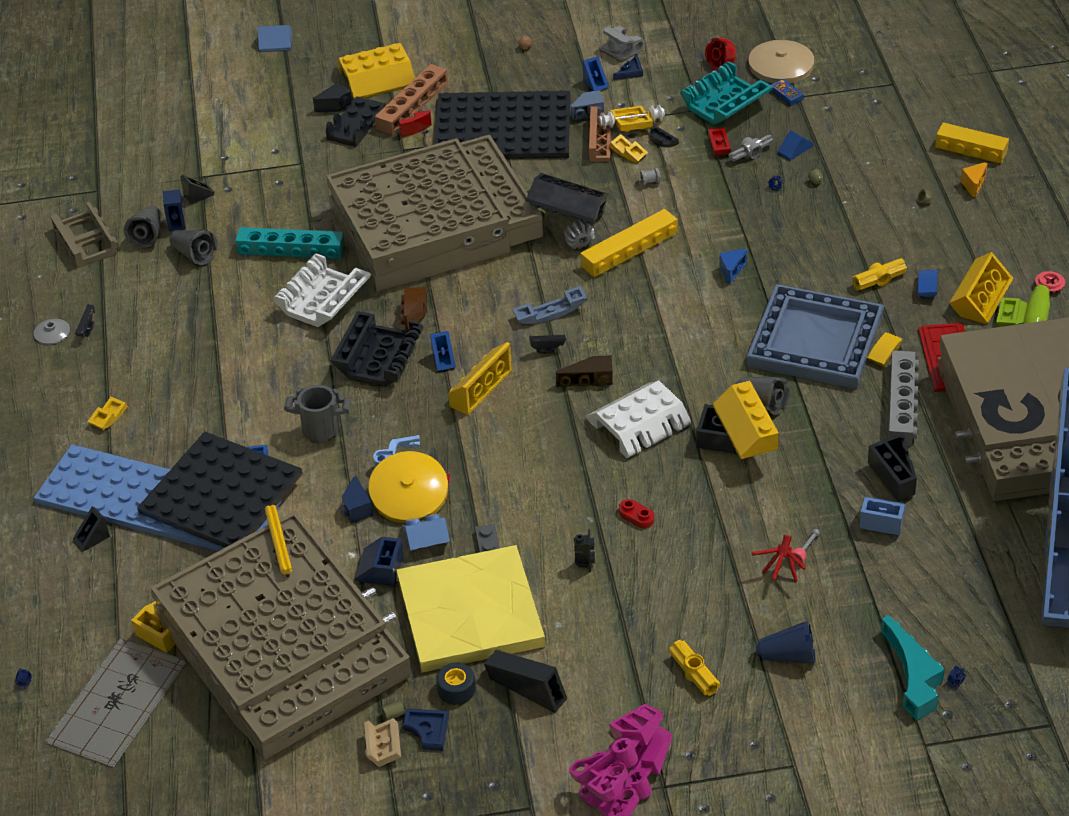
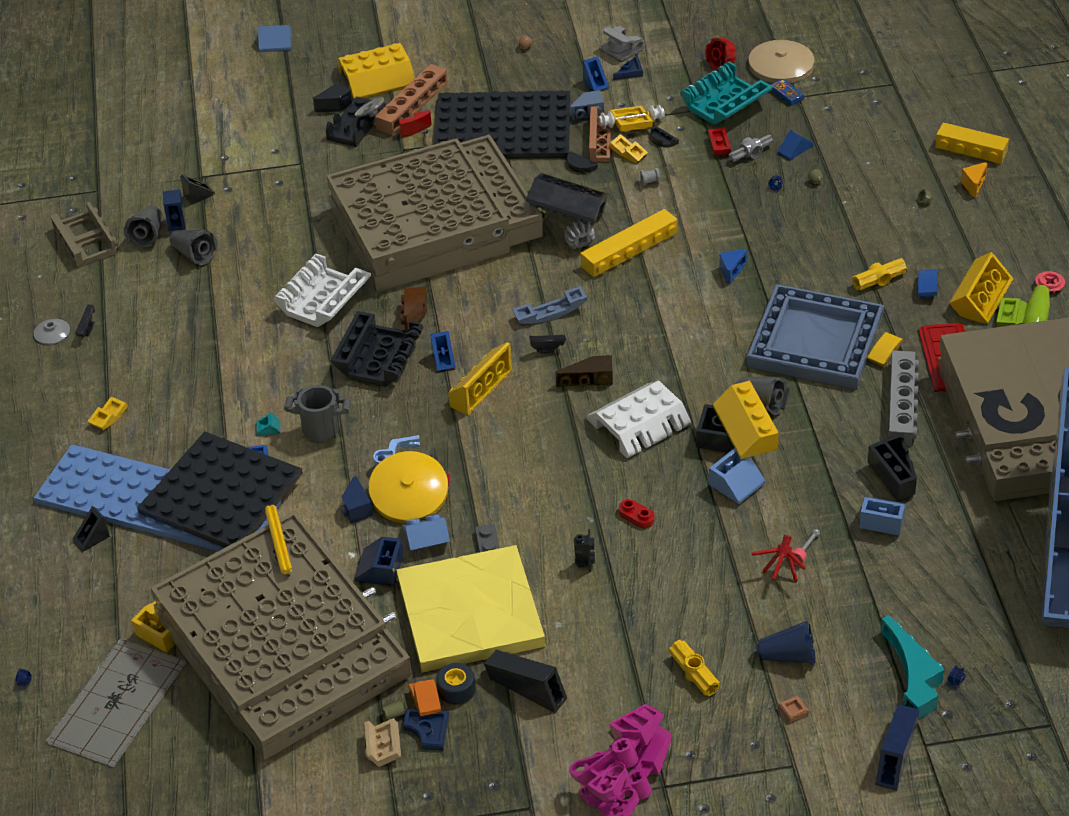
teal brick [235,227,345,259] -> none
none -> teal slope [256,412,280,436]
none -> light grey dish [355,97,384,117]
none -> orange slope [409,679,441,716]
none -> black tile [567,151,598,173]
none -> medium blue slope [709,448,765,504]
none -> nougat tile [779,695,809,723]
none -> dark blue slope [875,704,919,790]

